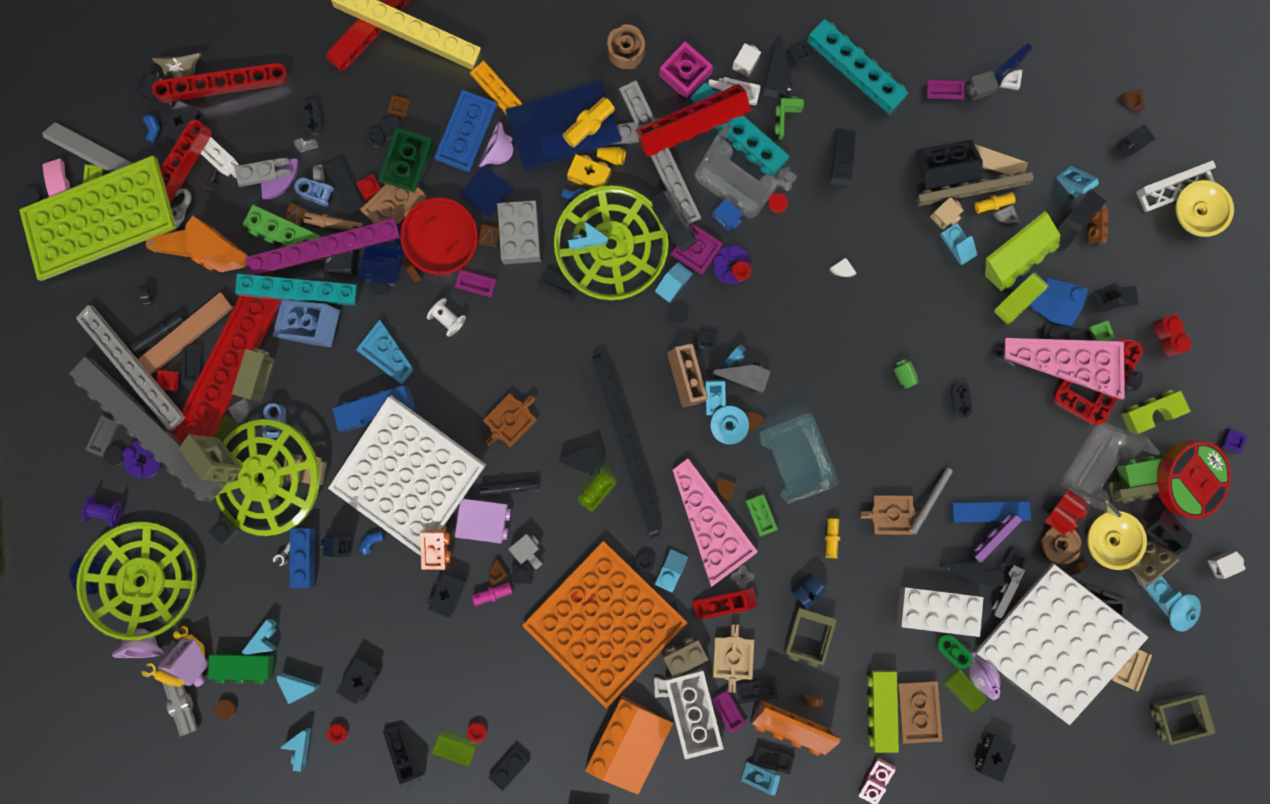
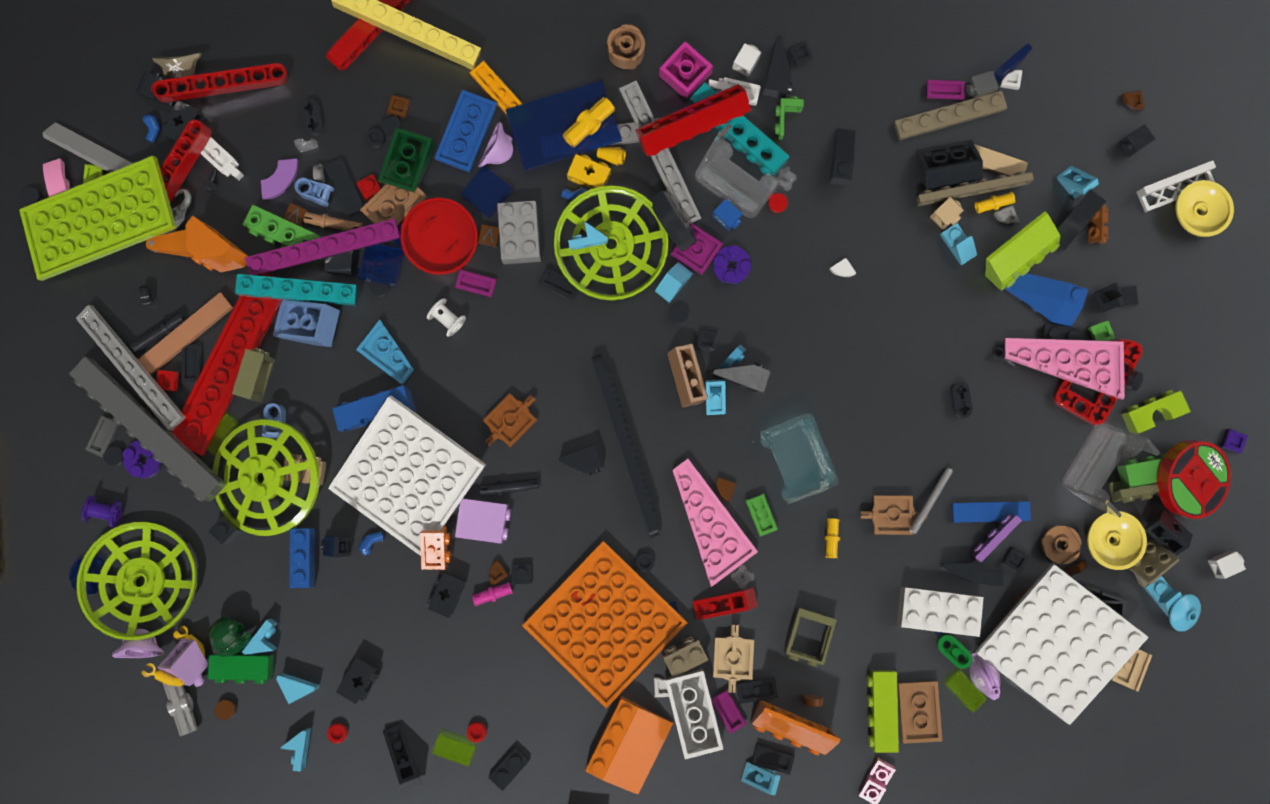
olive window [179,434,242,483] -> none
clear tile [228,398,249,425] -> none
light grey hinge [234,158,292,187] -> none
white hand [273,542,290,566] -> none
reddish brown tile [403,258,422,283] -> none
light grey brick [509,534,542,569] -> none
clear neon green plate [578,471,616,512] -> none
medium azure slope [655,549,688,593] -> none
medium azure dish [710,406,749,444] -> none
red tile [732,261,751,281] -> none
reddish brown tile [745,412,766,432] -> none
dark blue wheel [790,573,828,610] -> none
teal brick [807,19,908,115] -> none
bright green brick [893,359,919,389] -> none
black brick [975,733,1017,783] -> none
light grey hinge [992,565,1025,618] -> none
lime beam [994,272,1049,325] -> none
red brick [1044,489,1088,535] -> none
olive window [1151,692,1216,745] -> none
red brick [1154,314,1191,357] -> none
none -> dark green helmet [208,616,252,657]
none -> dark tan plate [894,91,1007,140]

